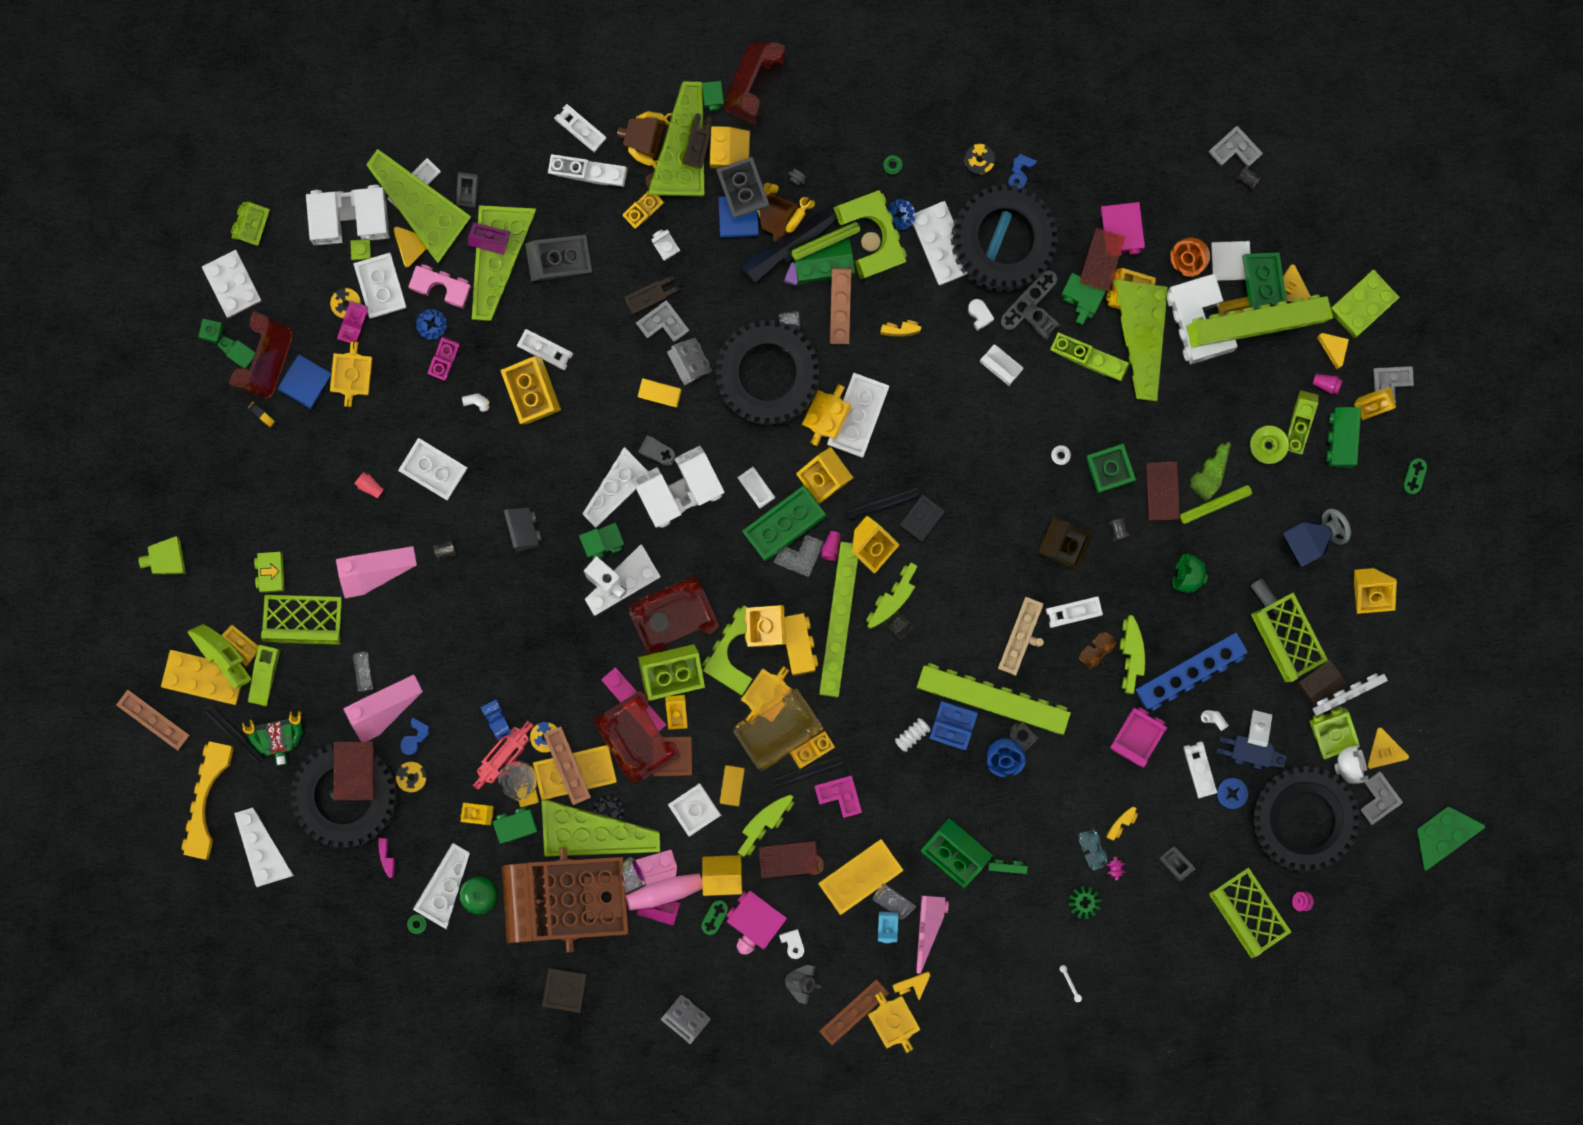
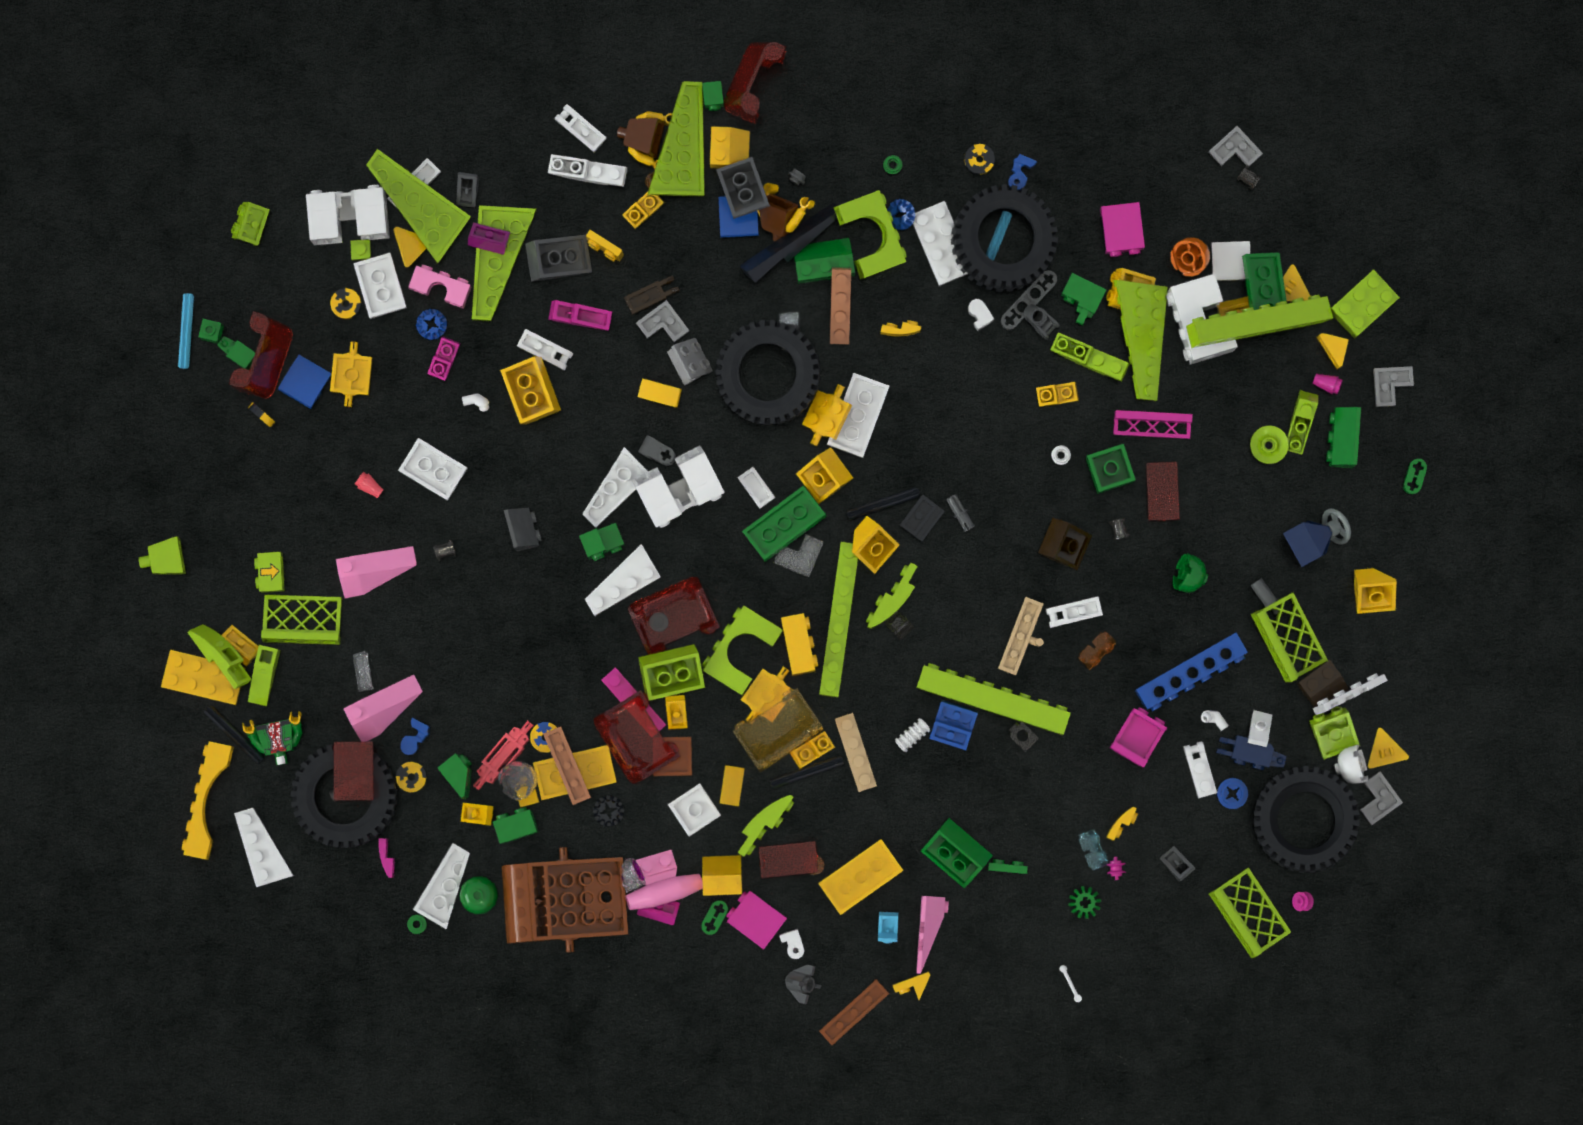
nougat plate [116,690,190,751] -> none
white plate [202,250,262,318] -> none
dark pink slope [337,301,368,343] -> none
blue leg [480,700,512,740] -> none
lime wing [542,799,660,856] -> none
dark brown plate [542,968,587,1013] -> none
white torso [584,556,627,599] -> none
white bracket [652,229,680,261] -> none
light grey bracket [661,995,711,1044] -> none
dark brown hinge [682,113,712,169] -> none
bright pink plate [737,935,756,954] -> none
yellow plate [744,605,786,647] -> none
medium lavender slope [784,263,798,285] -> none
lime axle [791,222,860,260] -> none
dark pink plate [815,776,862,818] -> none
dark pink cone [821,531,841,561] -> none
tan tile [861,232,880,252] -> none
yellow plate [868,991,920,1053] -> none
clear slope [872,883,916,920] -> none
white panel [980,345,1023,386] -> none
blue cylinder [987,738,1025,777] -> none
clear red piece [1079,228,1125,292] -> none
lime slope [1120,615,1145,694] -> none
lime axle [1180,485,1252,524] -> none
clear neon green slope [1190,442,1231,501] -> none
yellow slope [1354,386,1396,420] -> none
green wing [1416,807,1485,871] -> none
none -> medium azure axle [178,293,194,369]
none -> green slope [438,753,472,799]
none -> dark pink slope [548,300,612,330]
none -> yellow plate [586,230,624,262]
none -> tan plate [835,713,877,792]
none -> dark grey axle [947,494,975,532]
none -> yellow slope [1036,382,1079,407]
none -> dark pink fence [1113,410,1193,439]

